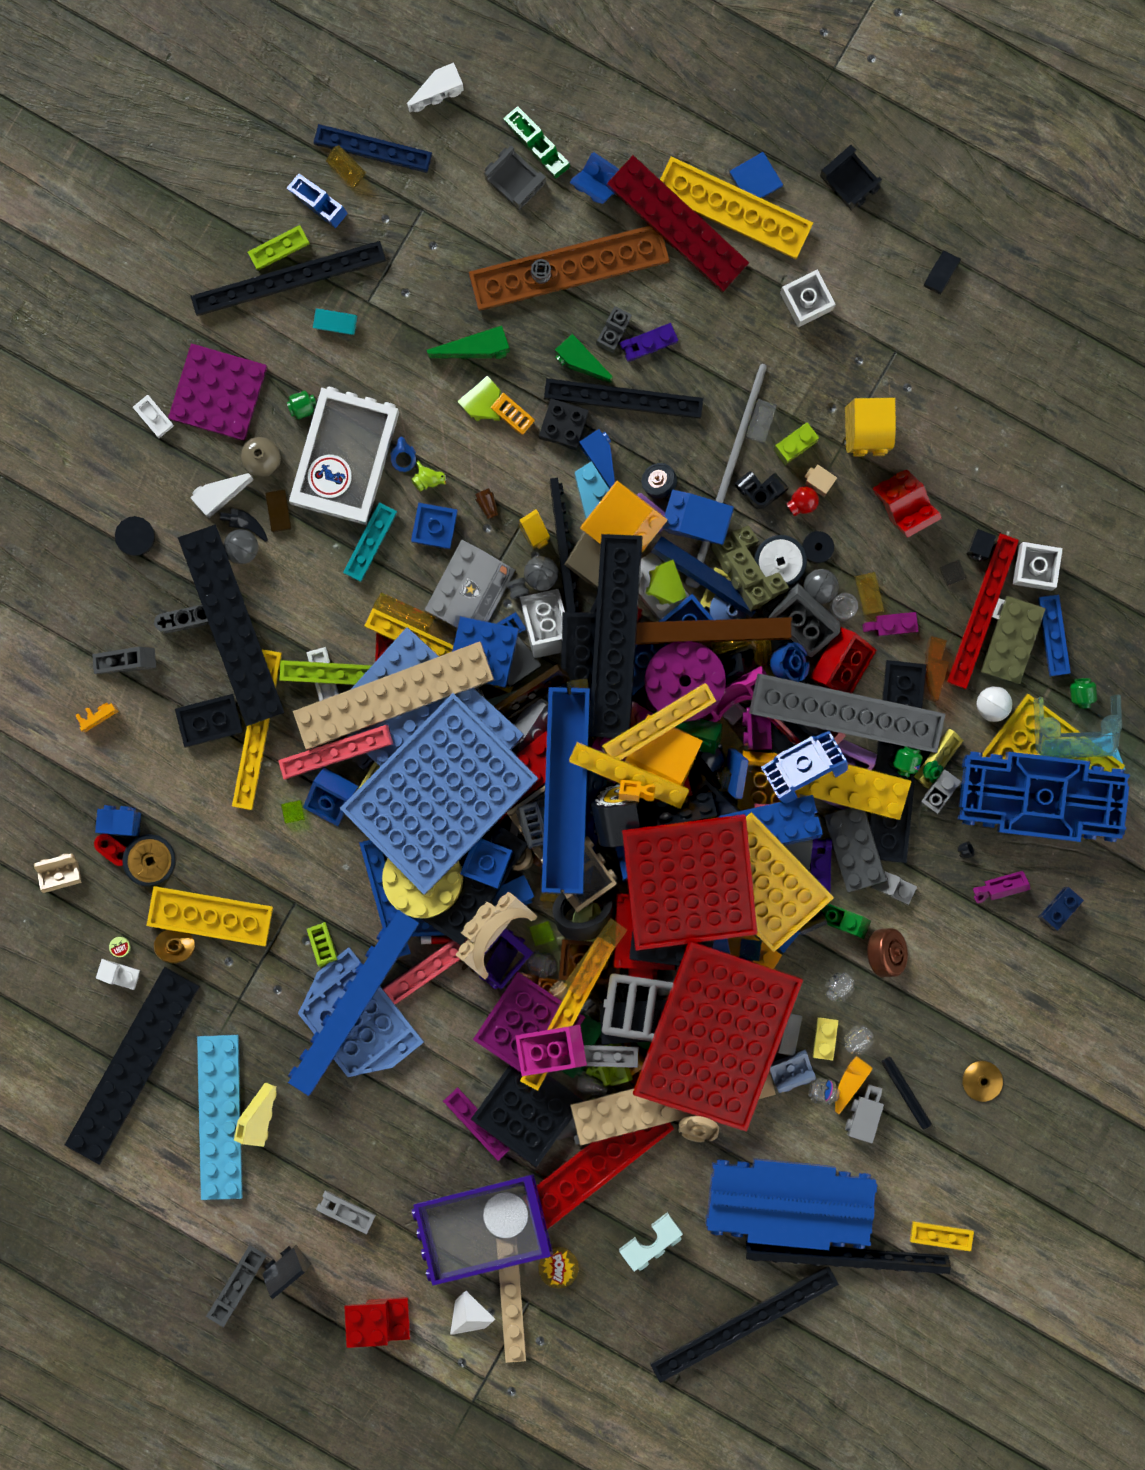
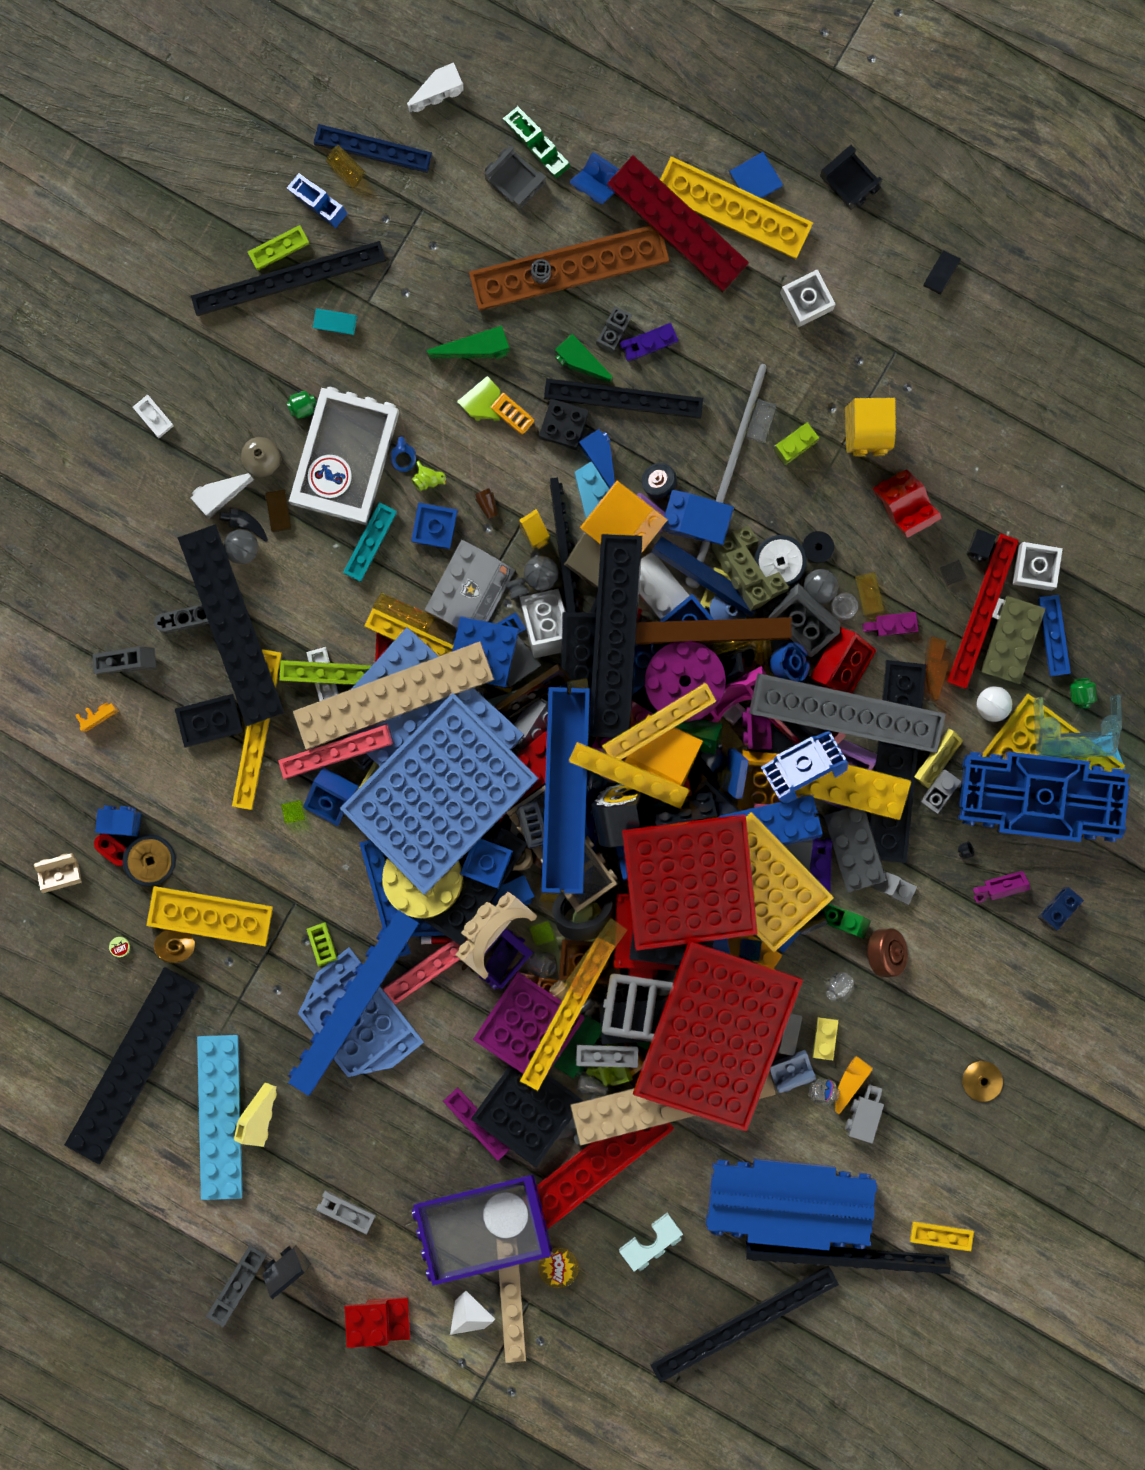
white slope [96,959,141,990] -> none
black tile [115,516,155,556] -> none
magenta plate [168,343,267,441] -> none
dark pink slope [515,1025,587,1076] -> none
light orange plate [618,780,655,802] -> none
lime slope [645,560,687,605] -> none
tan tile [678,1116,719,1142] -> none
black piece [734,471,789,509] -> none
red piece [786,486,819,517] -> none
tan brick [805,464,837,497] -> none
clear head [844,1025,874,1055] -> none
black axle [881,1057,932,1129] -> none
green head [893,746,923,777] -> none
green plate [923,760,943,783] -> none

